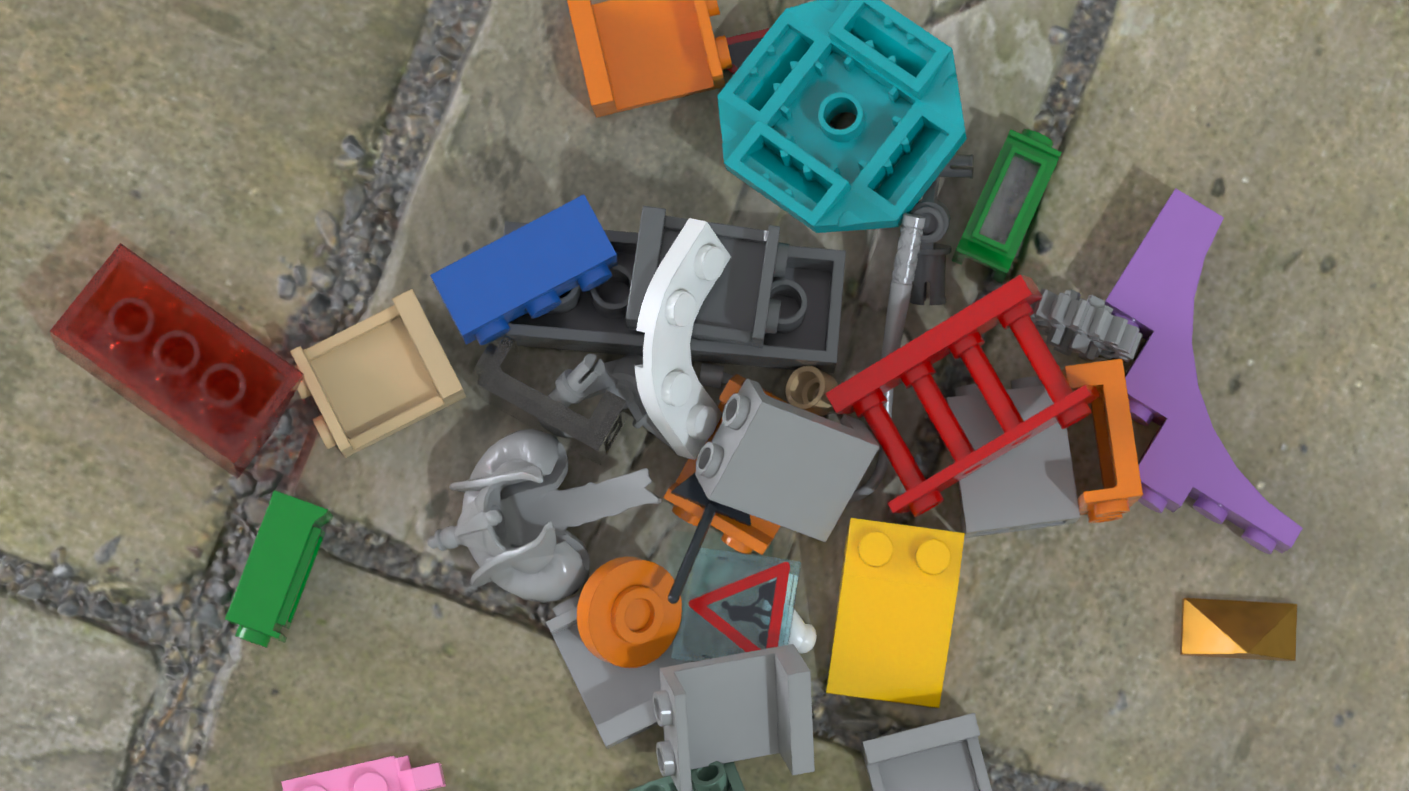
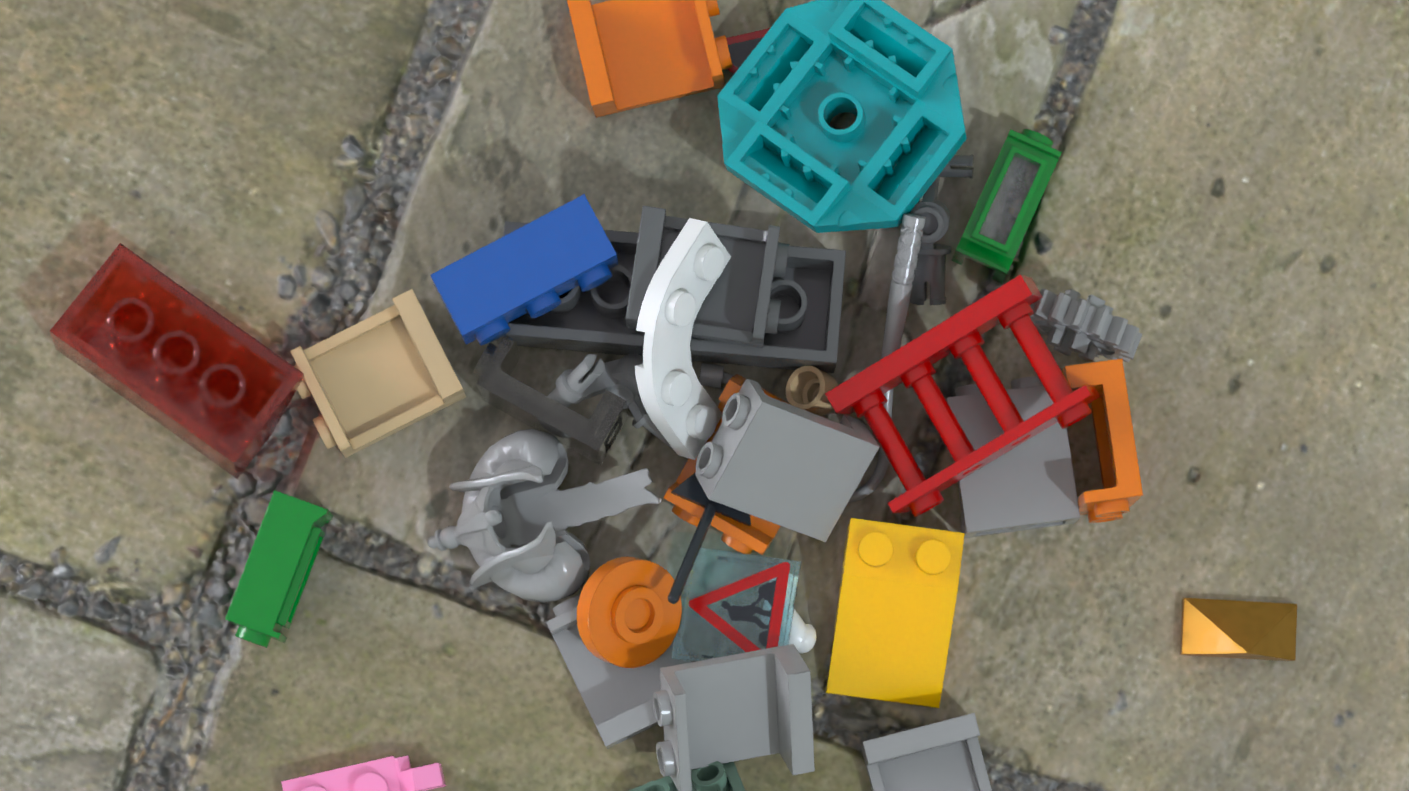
medium lavender arch [1104,188,1303,554] -> none

